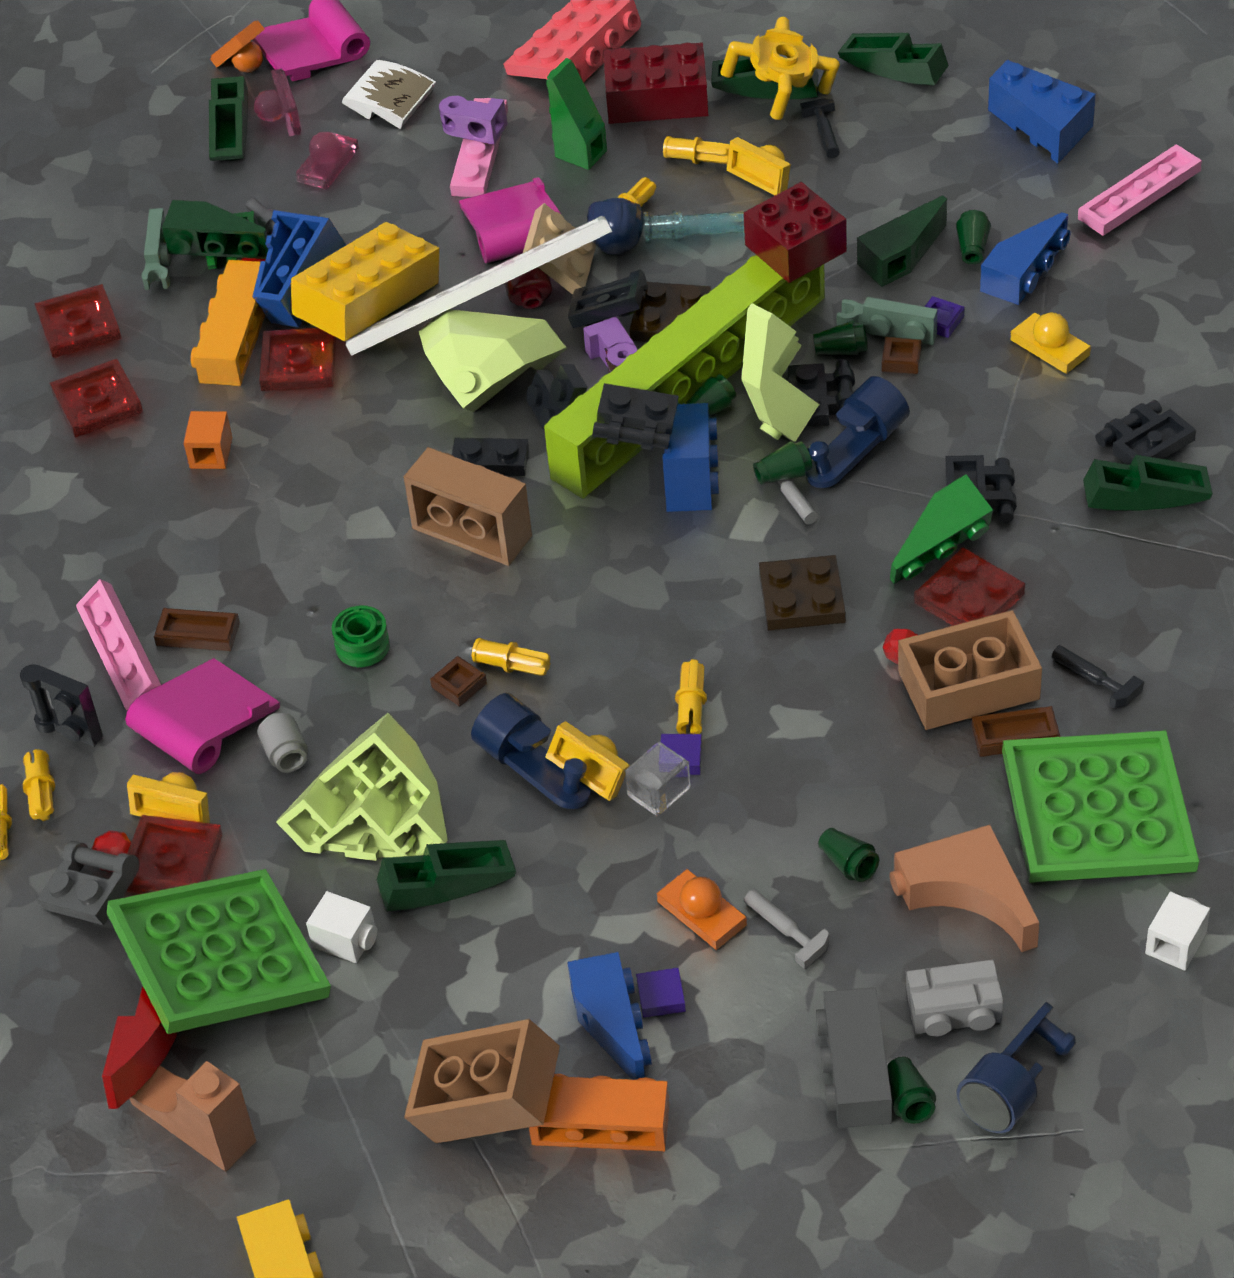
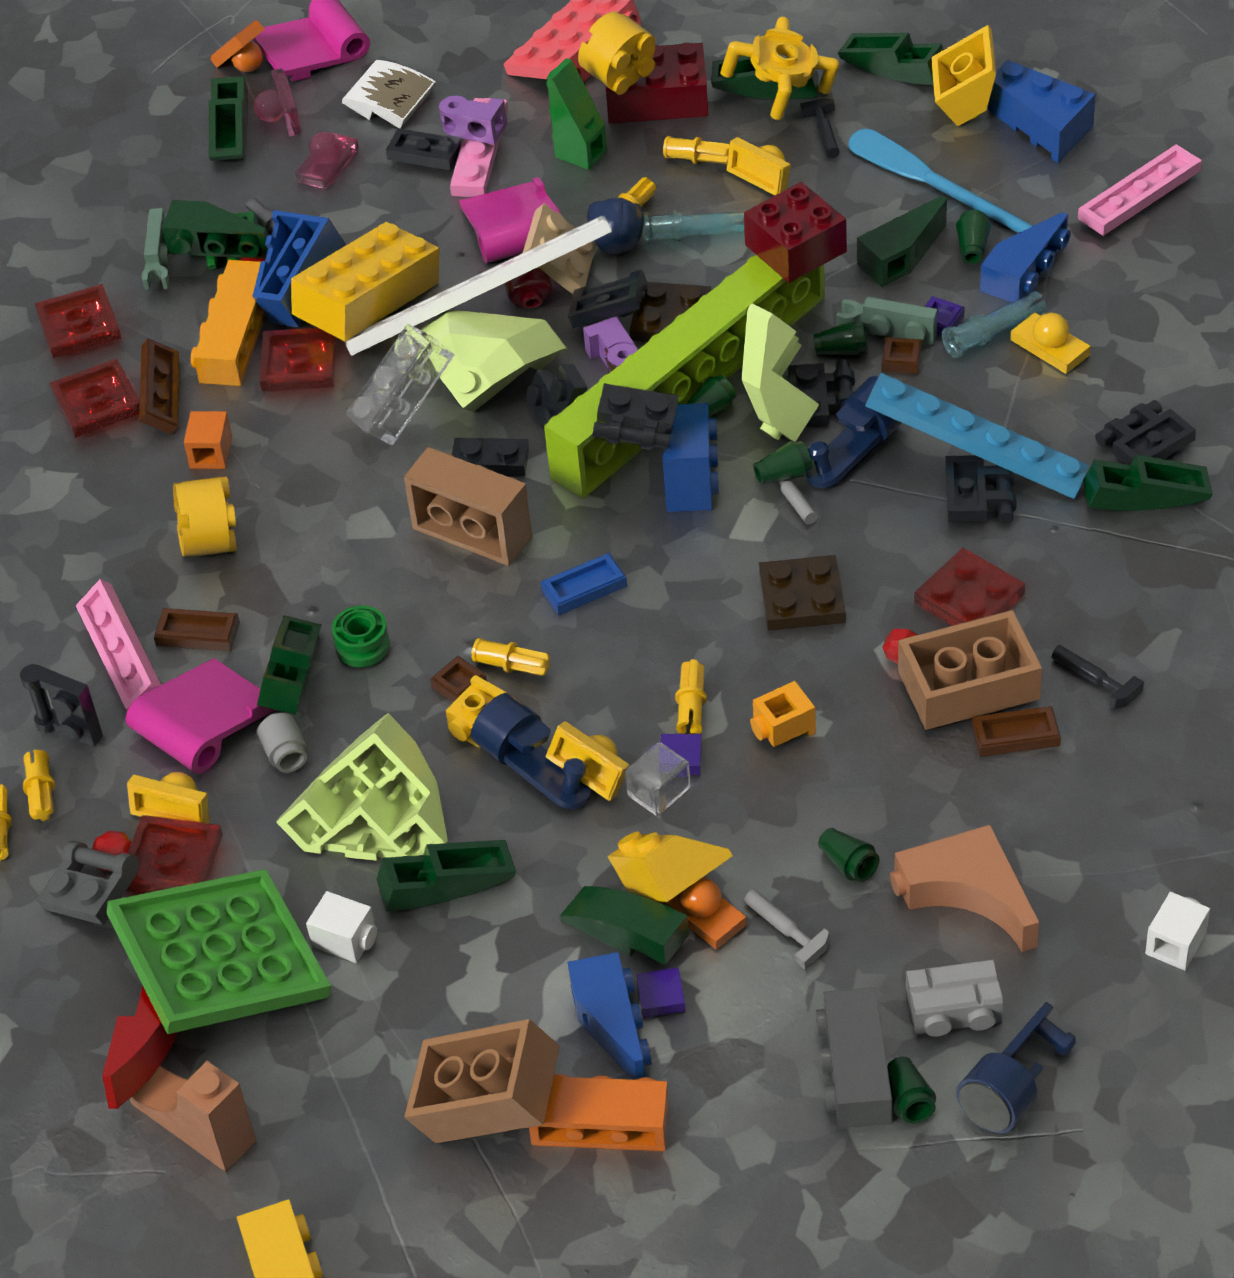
green slope [890,474,993,584] -> none
bright green plate [1002,730,1199,883] -> none
none -> reddish brown tile [139,338,179,435]
none -> yellow brick [173,476,237,557]
none -> dark green slope [257,615,322,715]
none -> clear brick [345,323,455,445]
none -> black plate [386,128,461,170]
none -> yellow brick [445,675,506,748]
none -> blue tile [540,553,627,616]
none -> dark green slope [560,886,689,965]
none -> yellow brick [578,11,655,95]
none -> yellow slope [607,831,733,902]
none -> light orange brick [750,681,816,747]
none -> dark azure piece [848,129,1033,233]
none -> dark azure plate [865,373,1089,499]
none -> yellow slope [931,25,996,126]
none -> clear light blue pin [942,291,1046,358]

